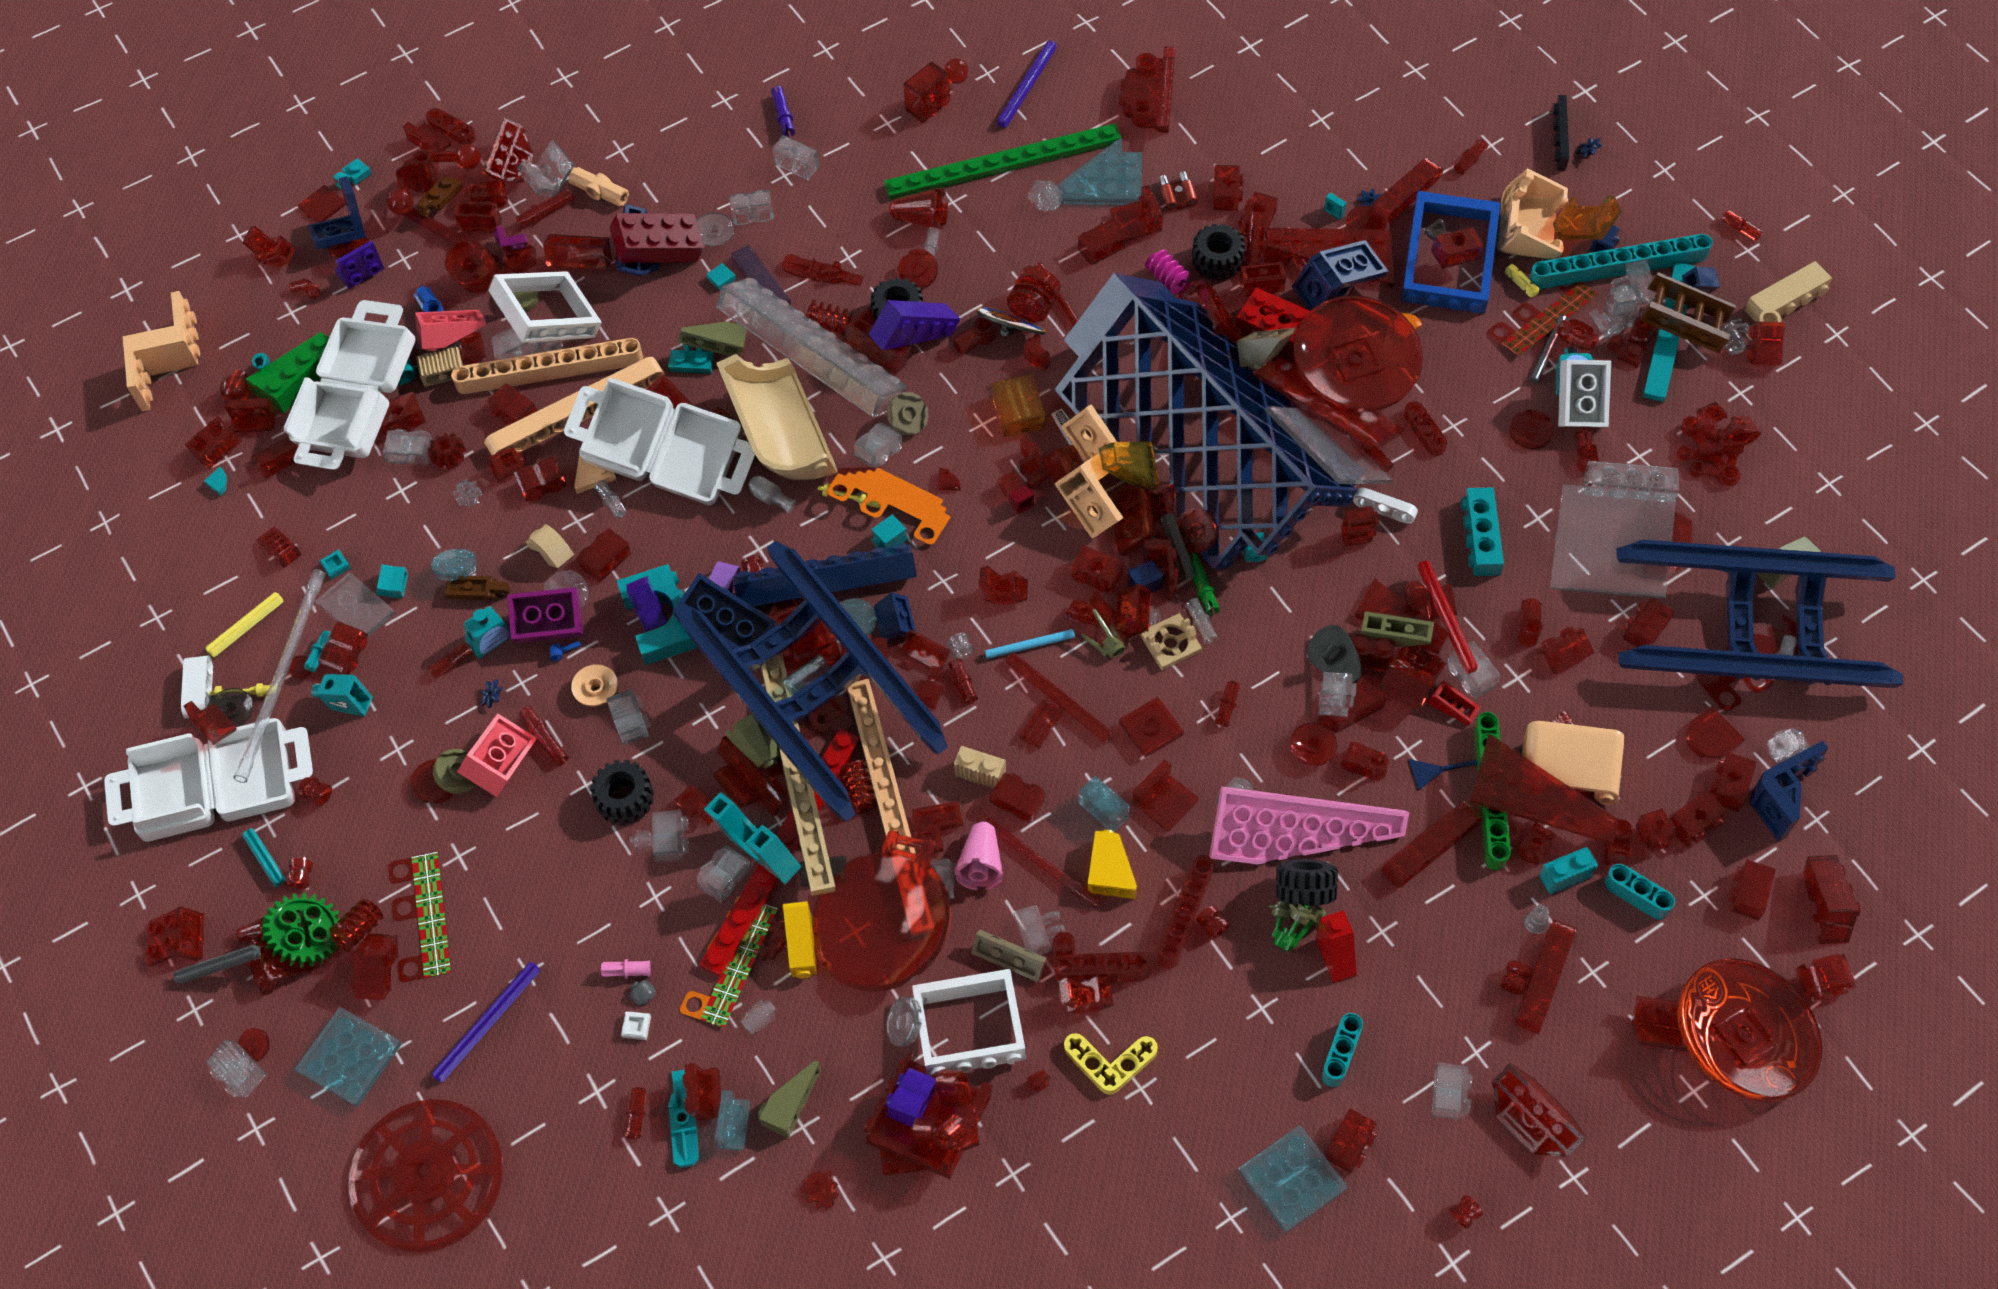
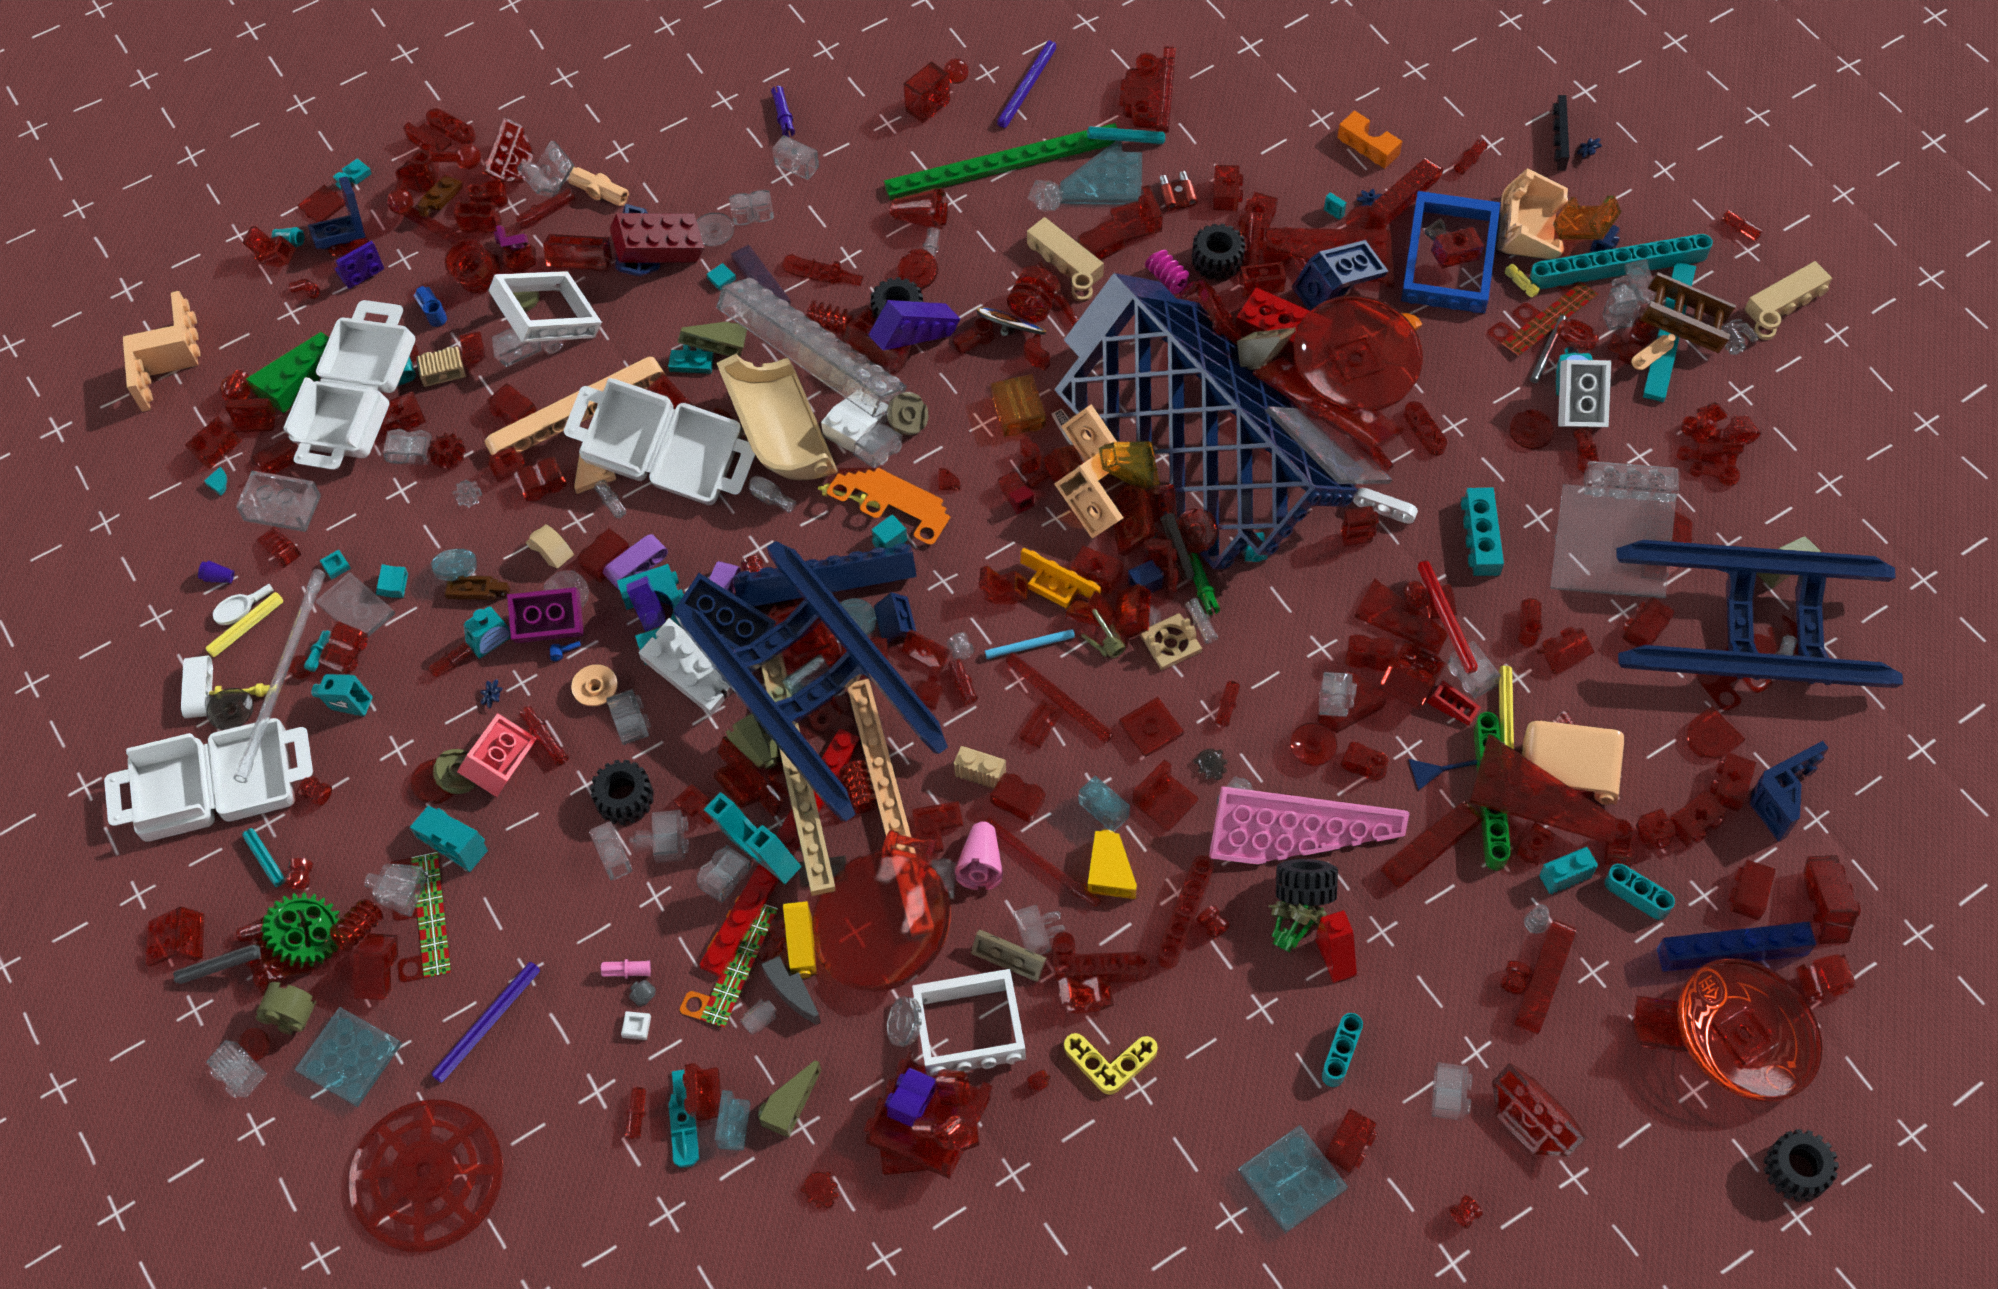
clear red panel [183,701,237,745] -> none
teal axle [252,353,270,370] -> none
coral slope [415,310,486,351] -> none
light nougat beam [451,338,643,394] -> none
pearl dark grey shield [1308,625,1361,683] -> none
olive slope [1360,611,1434,648] -> none
clear bracket [1589,309,1624,340] -> none
dark blue brick [1682,266,1720,294] -> none
clear red brick [1747,321,1785,366] -> none
clear brick [1767,728,1810,763] -> none
none -> dark purple cone [198,561,235,583]
none -> white piece [213,584,274,625]
none -> clear brick [236,471,321,532]
none -> olive brick [256,982,316,1035]
none -> teal cone [272,227,305,248]
none -> clear torso [364,864,428,917]
none -> teal wedge [410,805,488,872]
none -> clear brick [589,822,633,880]
none -> medium lavender beam [603,534,668,590]
none -> white piece [639,618,733,716]
none -> dark grey slope [762,956,821,1025]
none -> white slope [821,389,888,456]
none -> light orange bracket [1020,548,1101,609]
none -> tan hinge [1027,217,1104,302]
none -> teal axle [1087,126,1166,144]
none -> clear smoke piece [1193,748,1228,780]
none -> orange arch [1337,110,1402,169]
none -> light yellow axle [1499,666,1514,772]
none -> light nougat piece [1631,334,1675,370]
none -> clear blue brick [1657,922,1817,972]
none -> black tyre [1764,1129,1839,1202]

